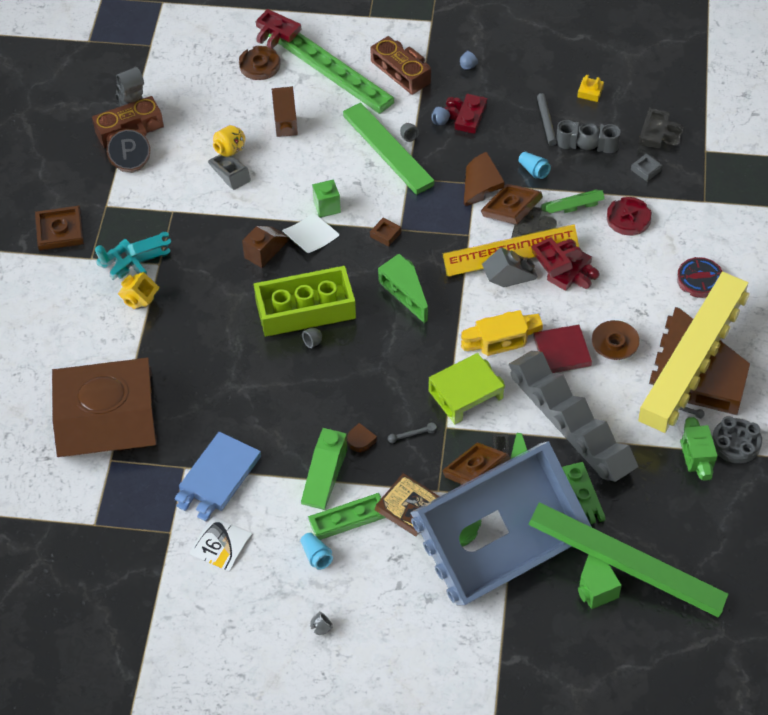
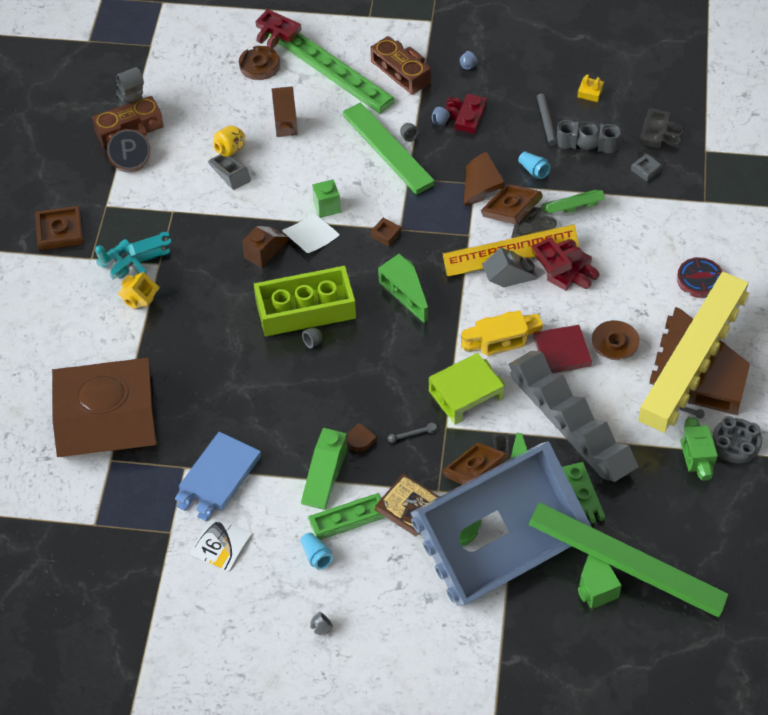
dark red tile [606,197,652,236] -> none

